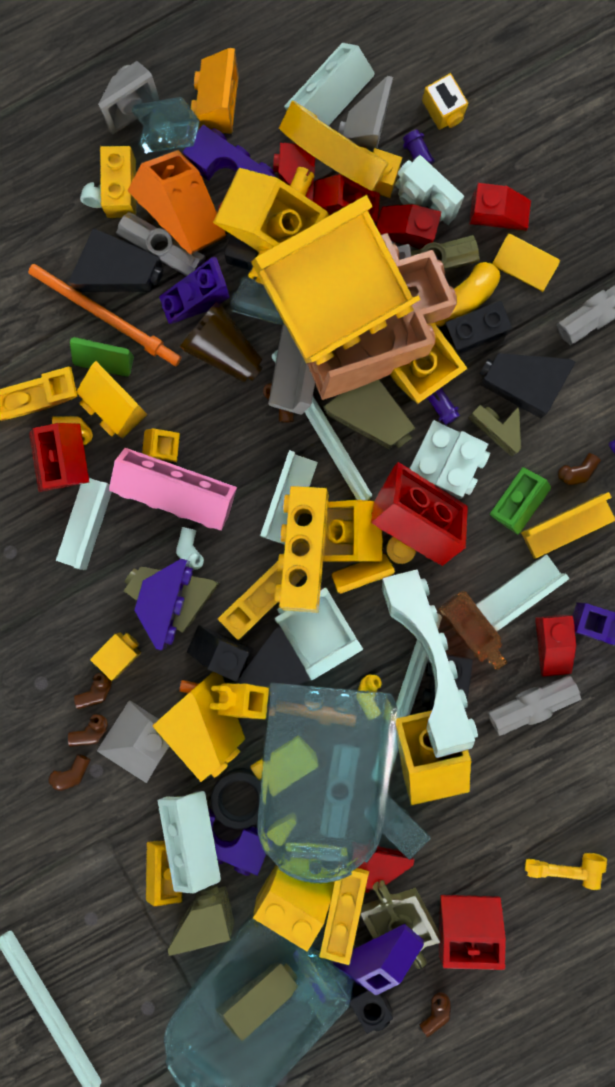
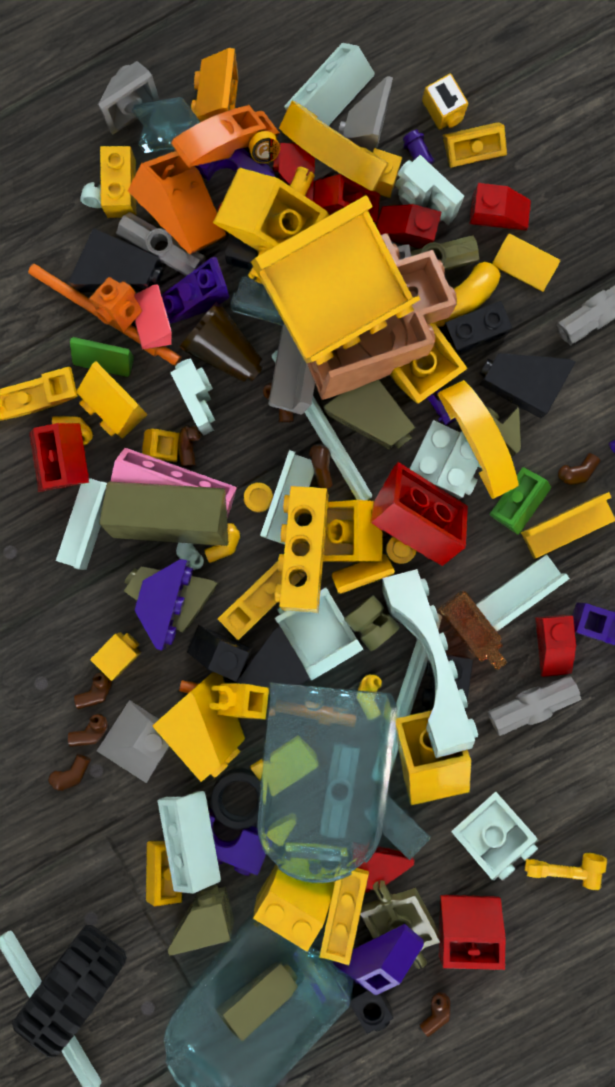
none -> black tyre [12,925,127,1057]
none -> orange brick [89,277,142,332]
none -> olive slope [99,482,229,546]
none -> coral slope [134,284,172,350]
none -> light aqua plate [170,359,215,436]
none -> orange slope [171,105,280,167]
none -> reddish brown arm [178,425,201,468]
none -> yellow arm [204,523,240,563]
none -> yellow tile [244,483,273,513]
none -> tile [248,131,280,163]
none -> reddish brown arm [309,445,333,489]
none -> olive wheel [344,595,400,651]
none -> yellow slope [437,380,519,499]
none -> yellow slope [443,122,507,168]
none -> light aqua plate [451,792,539,881]

